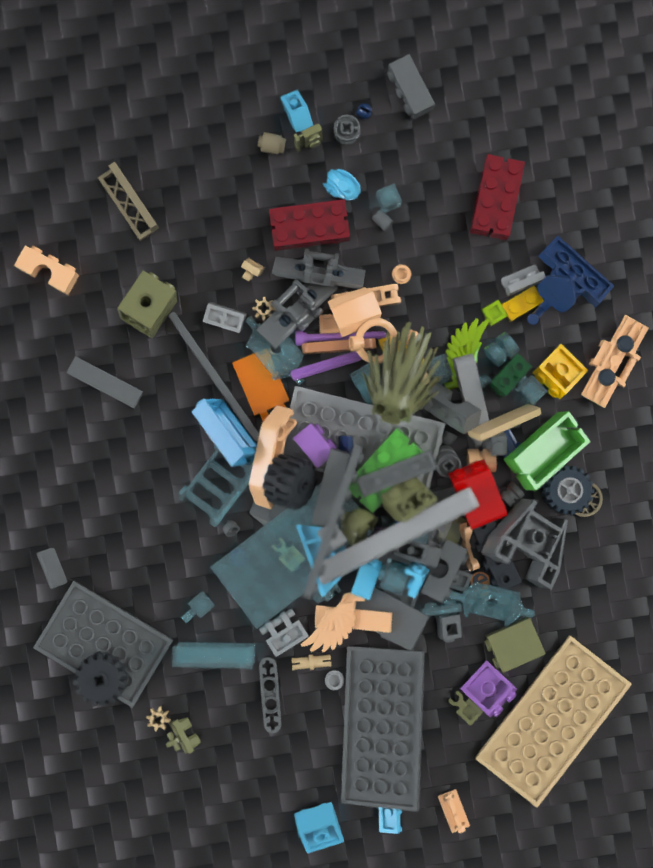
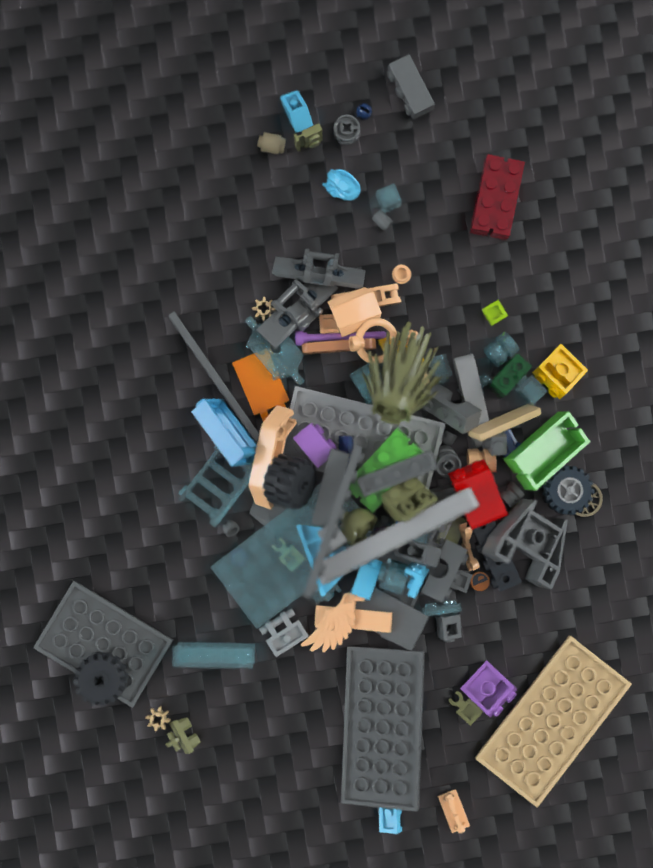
light nougat arch [14,246,79,295] -> none
dark grey slope [37,548,67,589] -> none
dark grey tile [67,356,143,409] -> none
dark tan fence [98,162,159,241] -> none
olive brick [117,271,177,339] -> none
clear light blue plate [181,591,215,623] -> none
light grey hinge [203,302,247,333] -> none
tan tile [241,258,265,281] -> none
dark grey beam [259,656,281,733] -> none
dark red piece [269,199,350,251] -> none
medium lavender axle [290,351,362,381] -> none
tan pin [291,654,331,670] -> none
medium azure slope [294,802,344,854] -> none
light grey plate [325,670,344,690] -> none
lime animal [444,318,489,390] -> none
clear light blue plate [450,582,535,626] -> none
olive brick [484,617,546,673] -> none
light grey bracket [501,265,546,296] -> none
yellow plate [502,286,543,322] -> none
dark blue plate [527,235,614,325] -> none
light nougat piece [581,315,649,408] -> none

